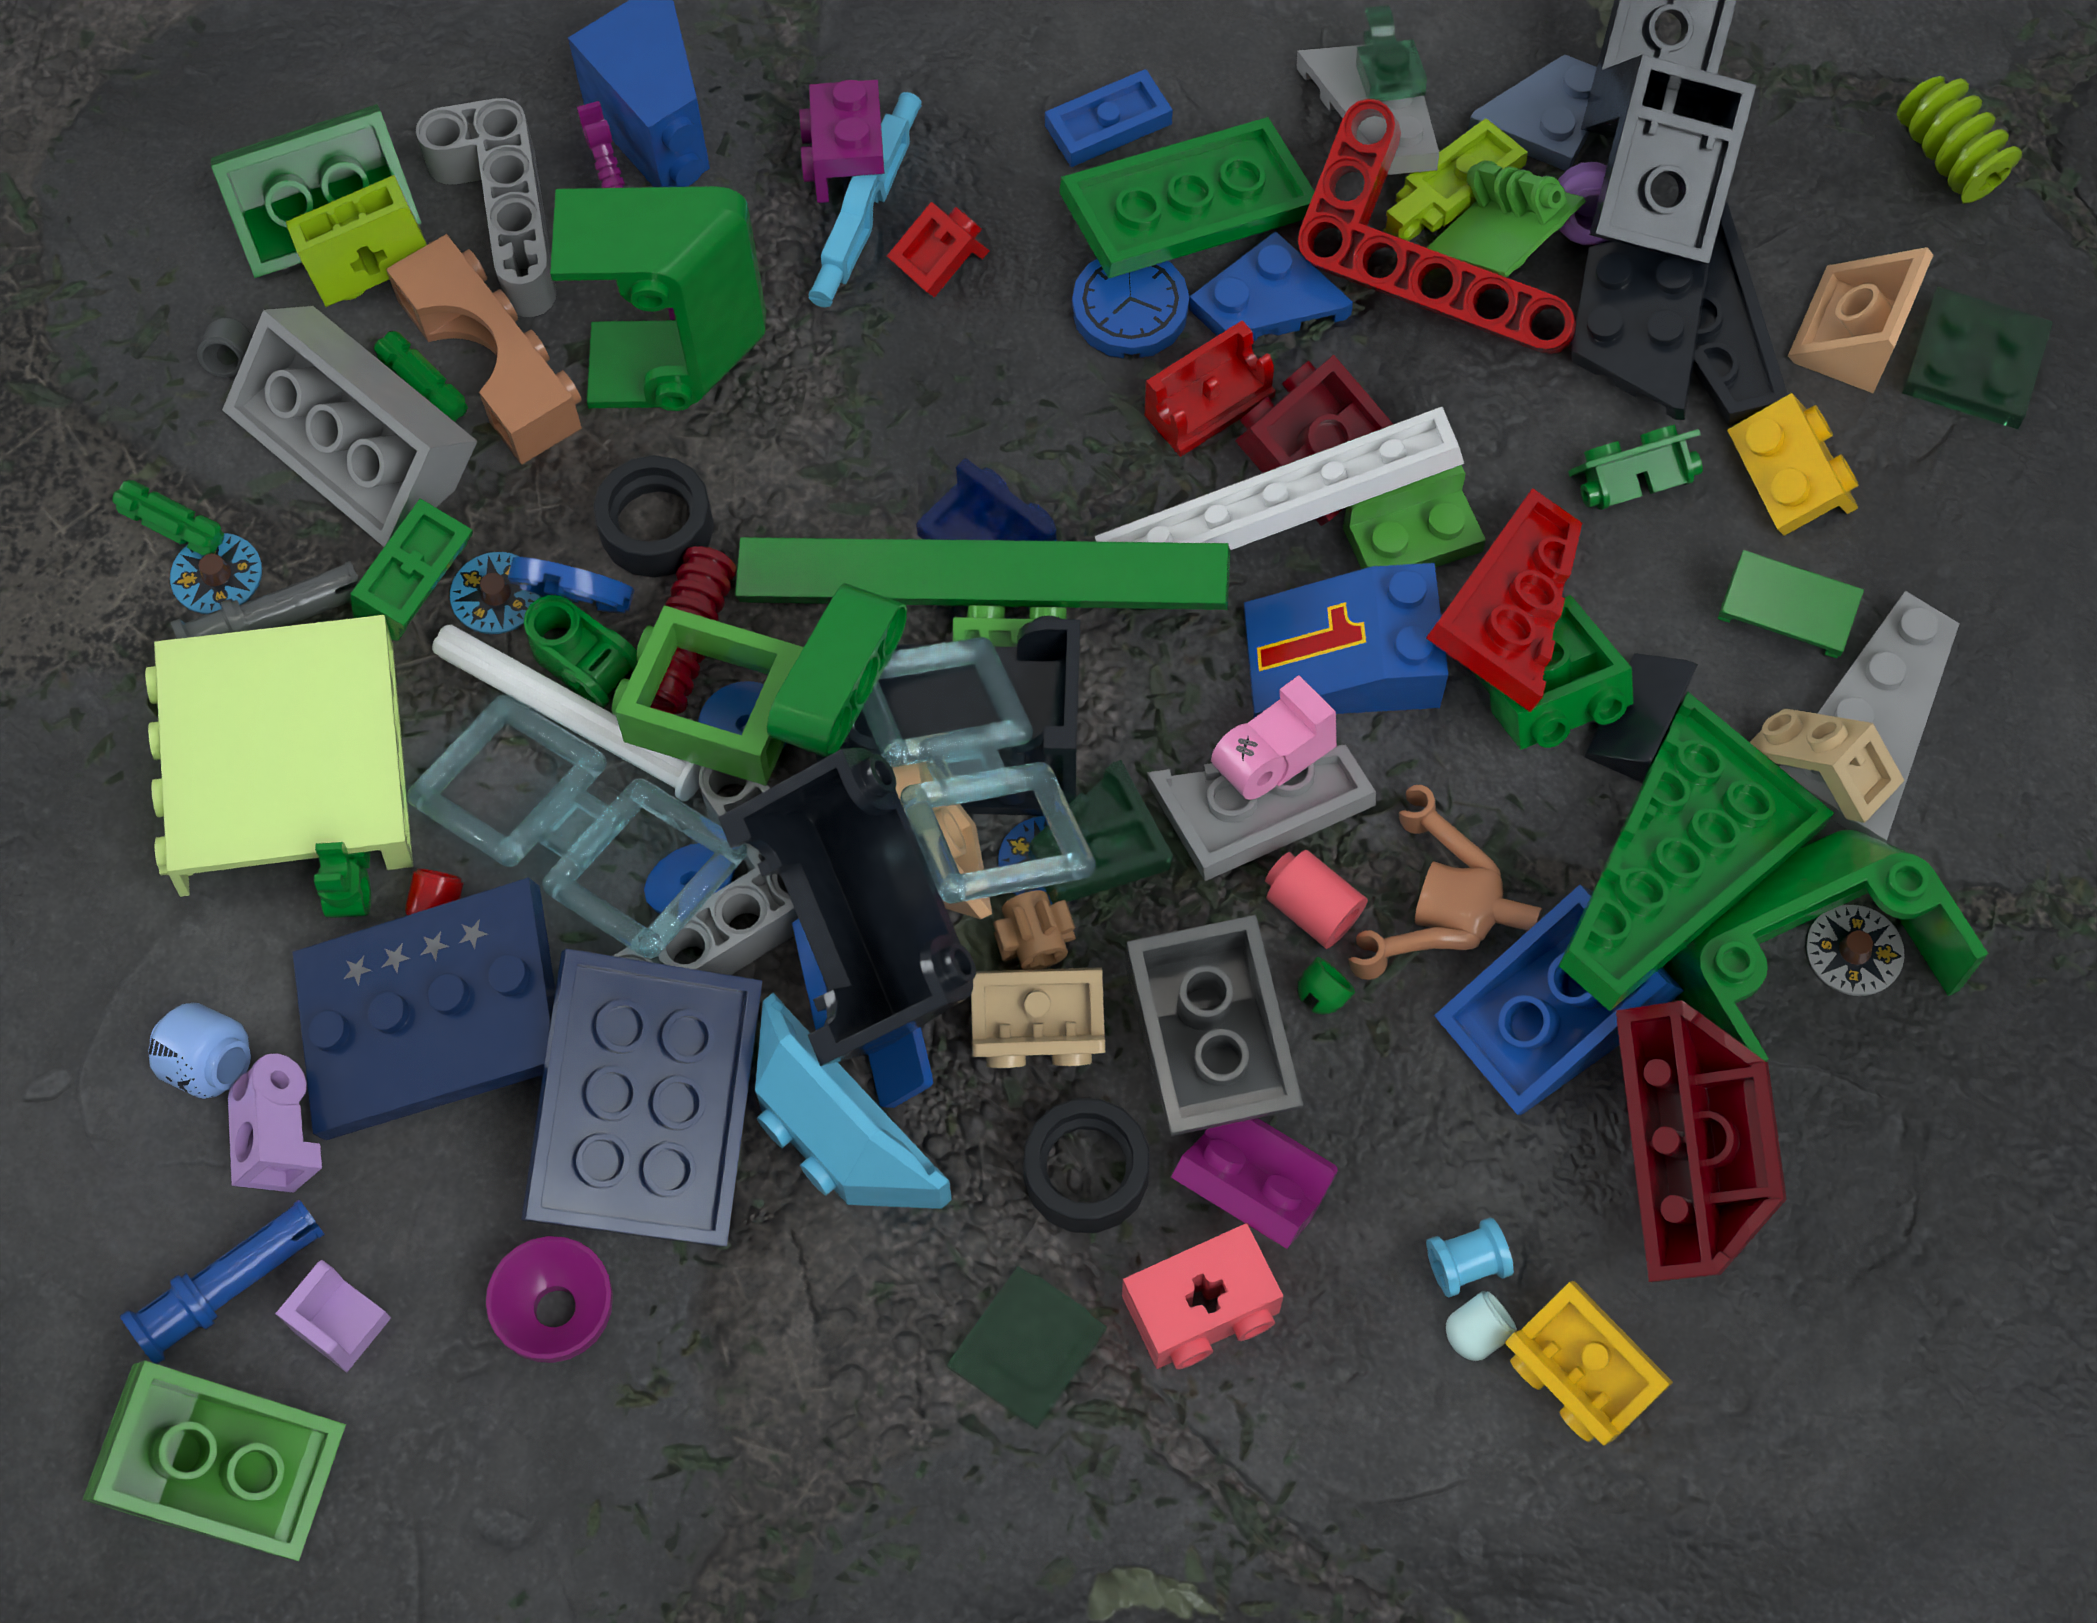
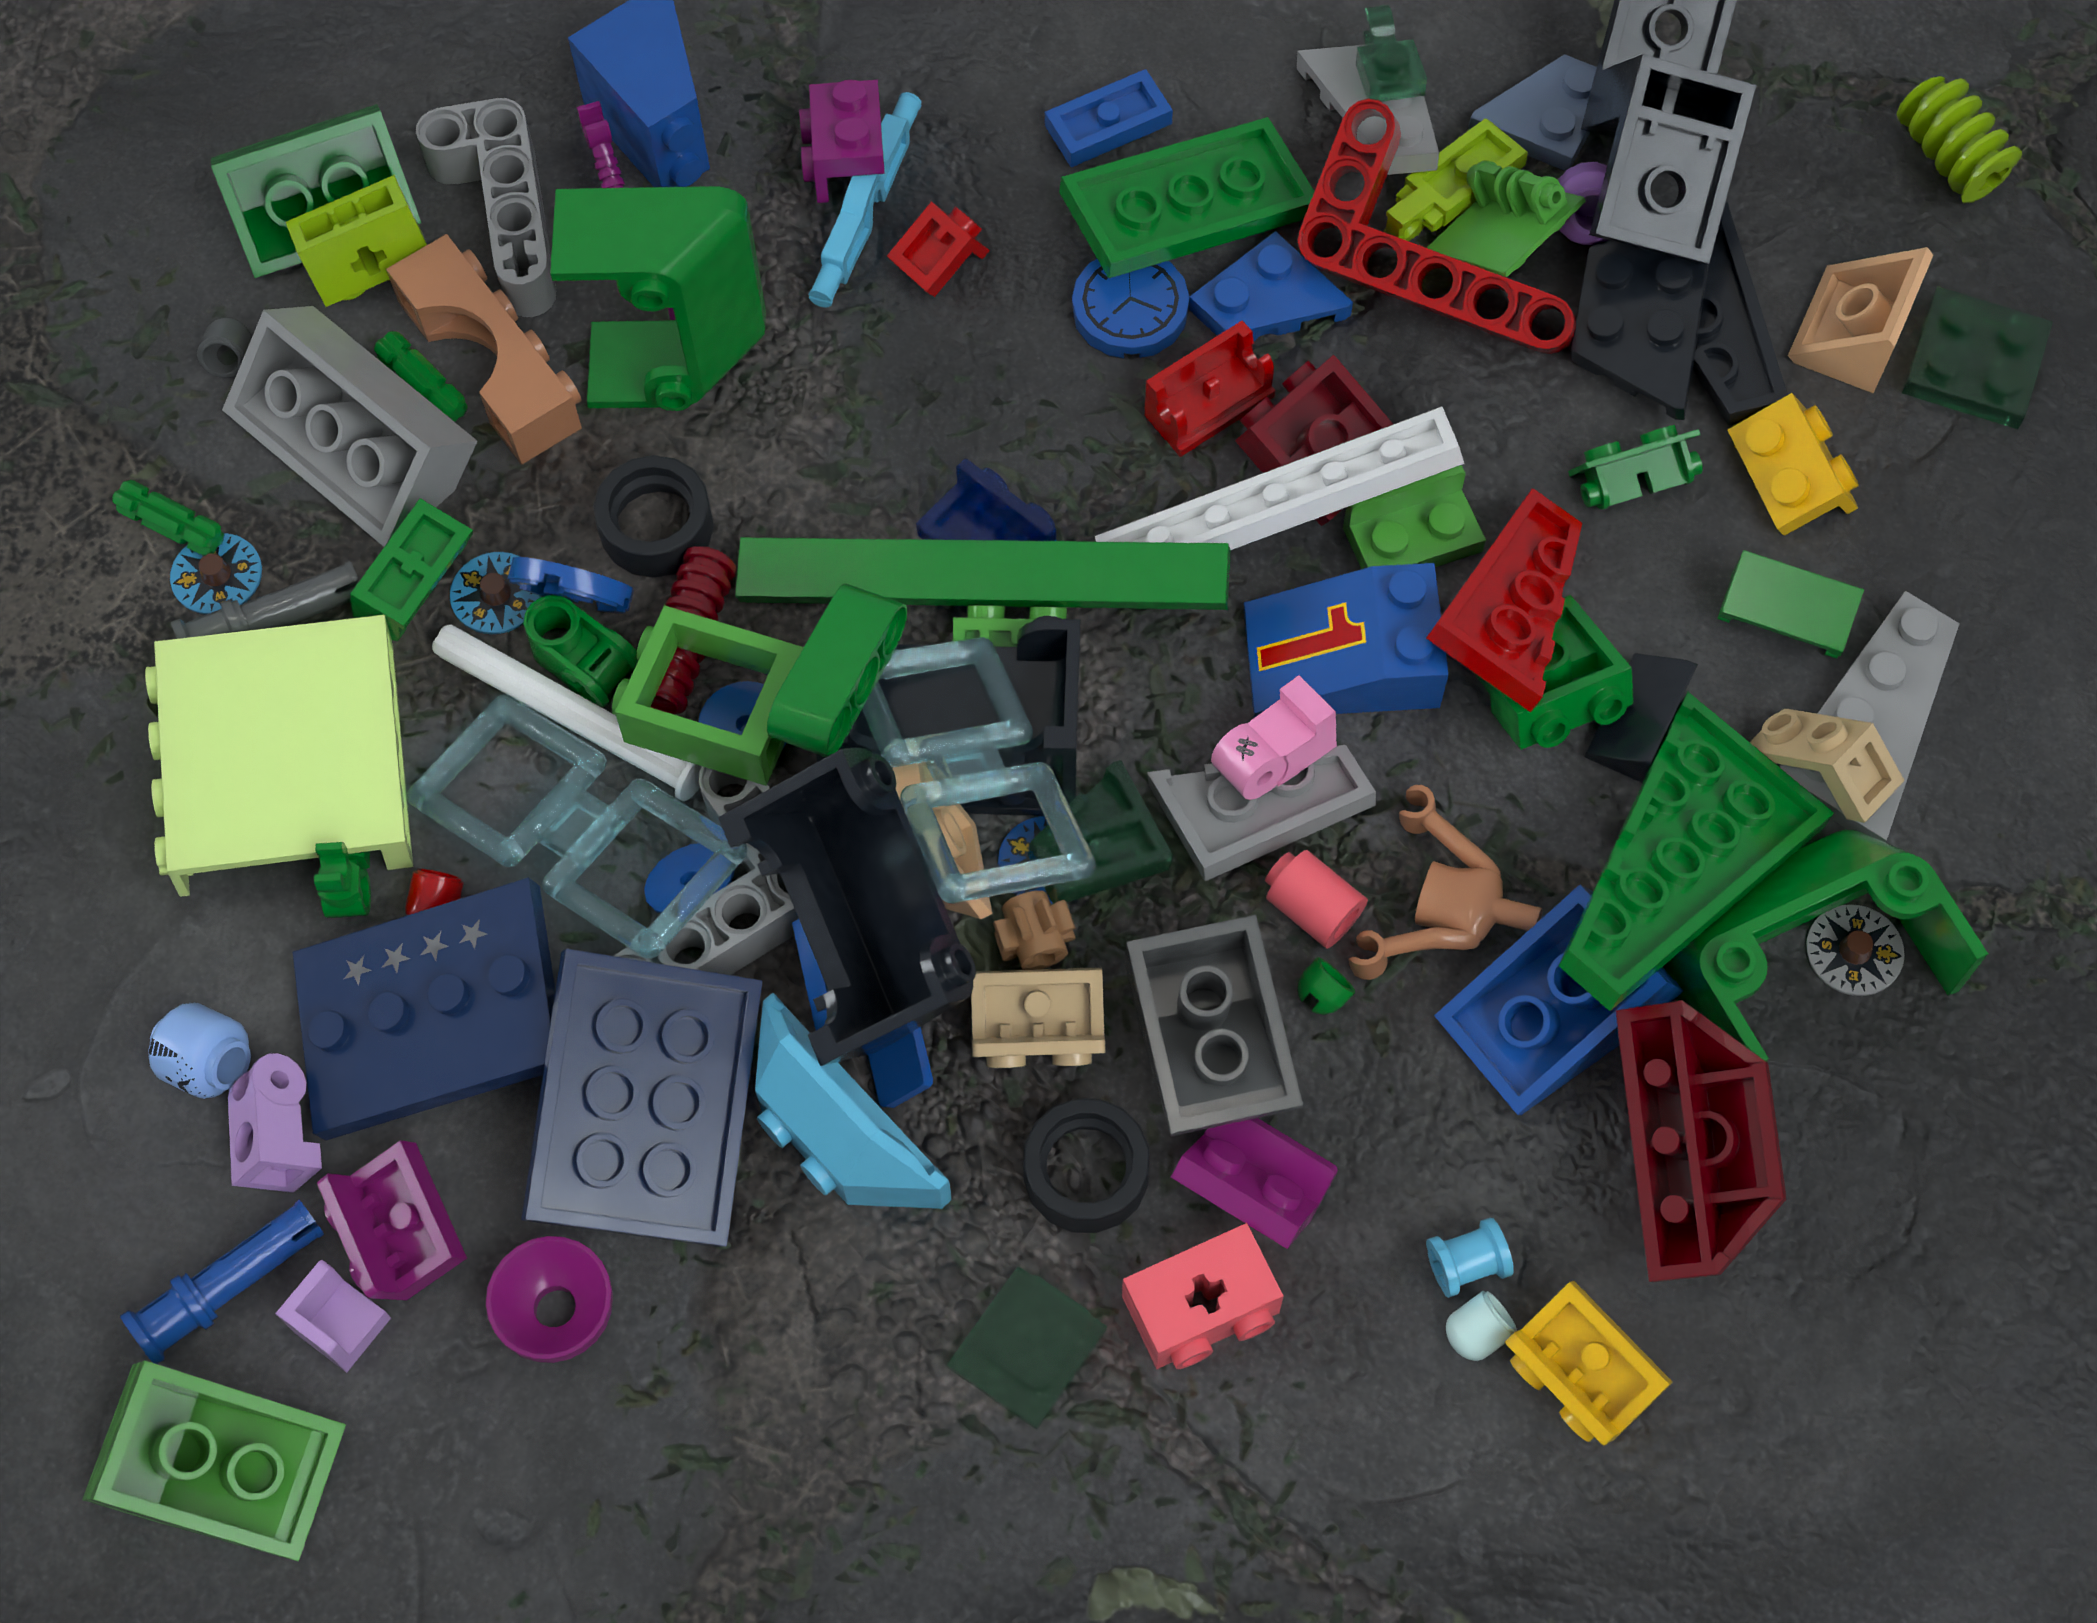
none -> magenta bracket [317,1140,467,1301]

